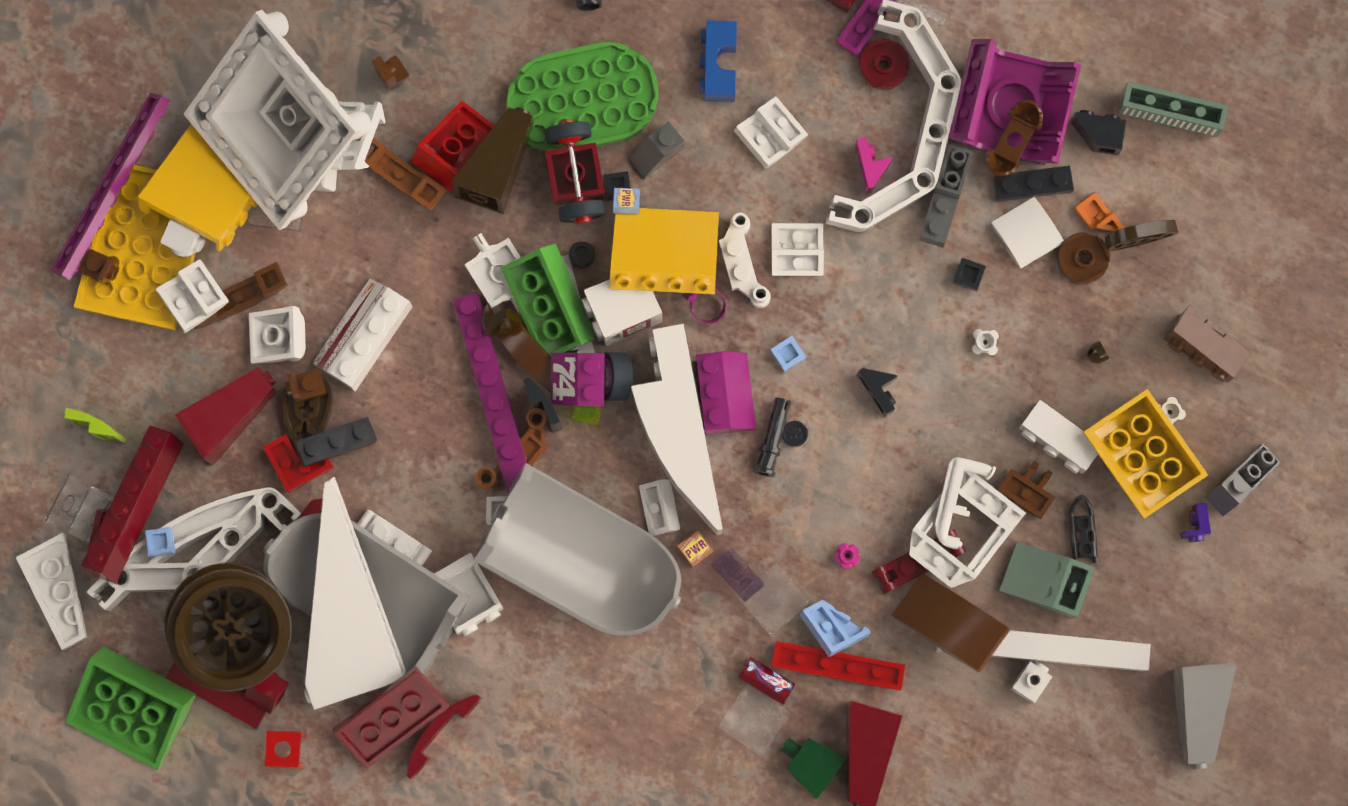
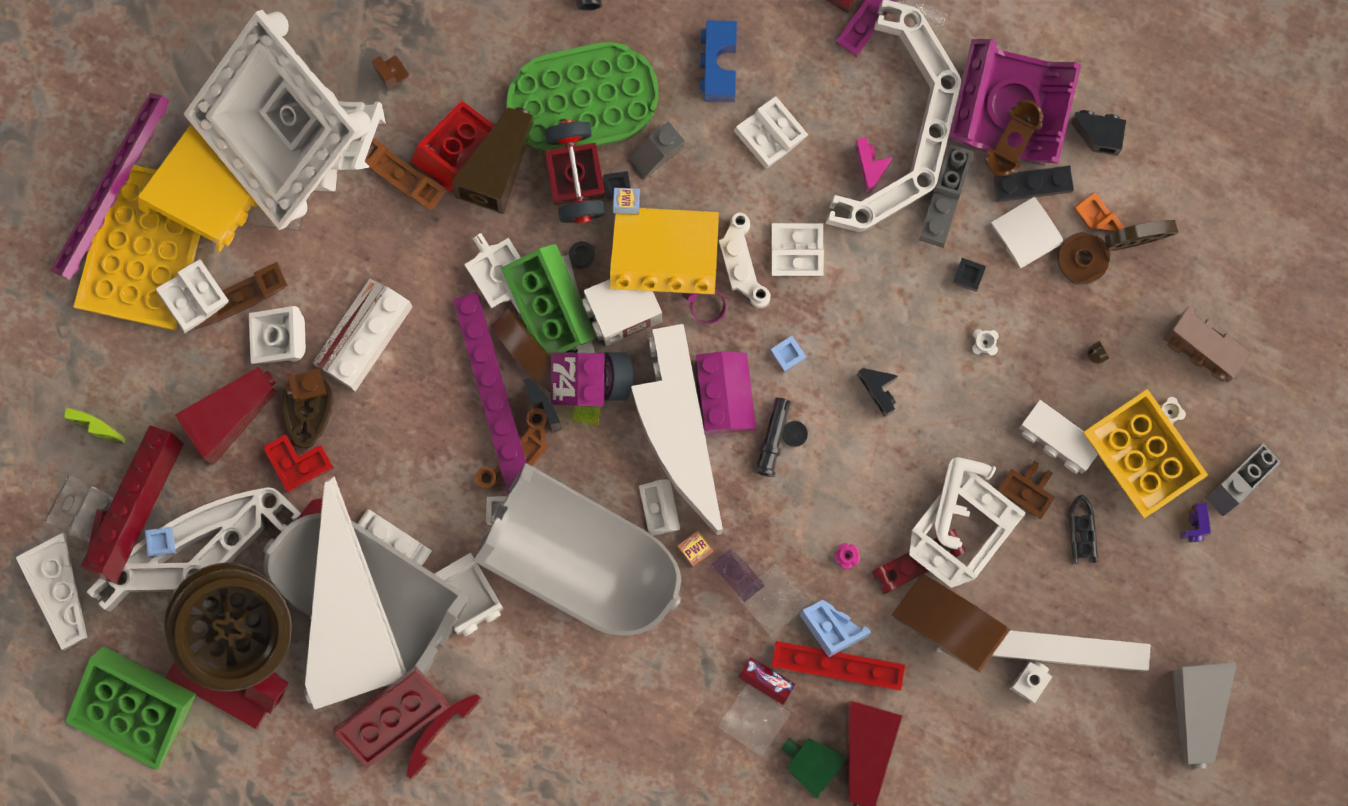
reddish brown bracket [78,248,119,286] -> none
white brick [161,219,206,257] -> none
red piece [264,731,307,769] -> none
black plate [294,417,377,468] -> none
dark brown plate [482,305,522,337] -> none
dark red plate [859,39,910,90] -> none
sand green slope [999,542,1095,619] -> none
sand green brick [1117,81,1228,138] -> none

